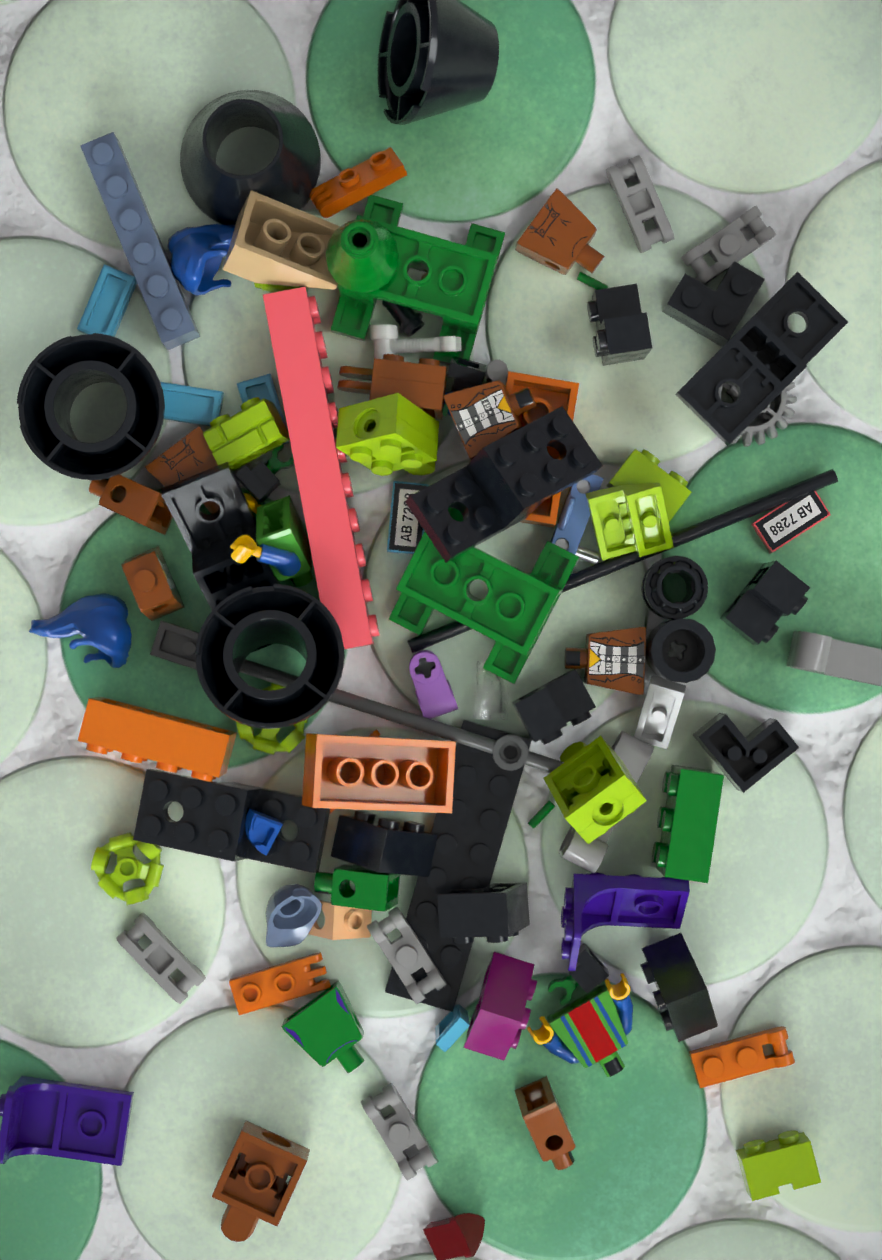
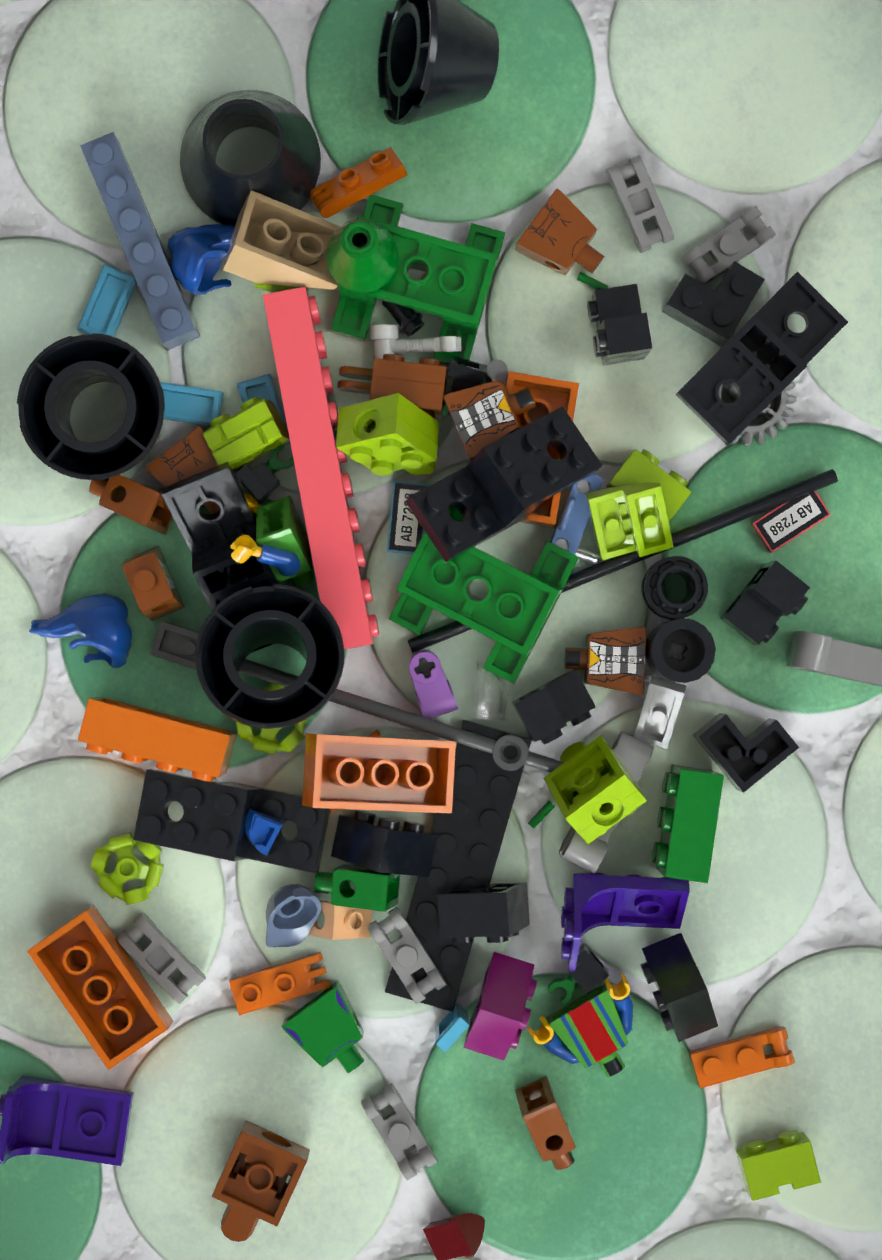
none -> orange brick [27,905,173,1070]

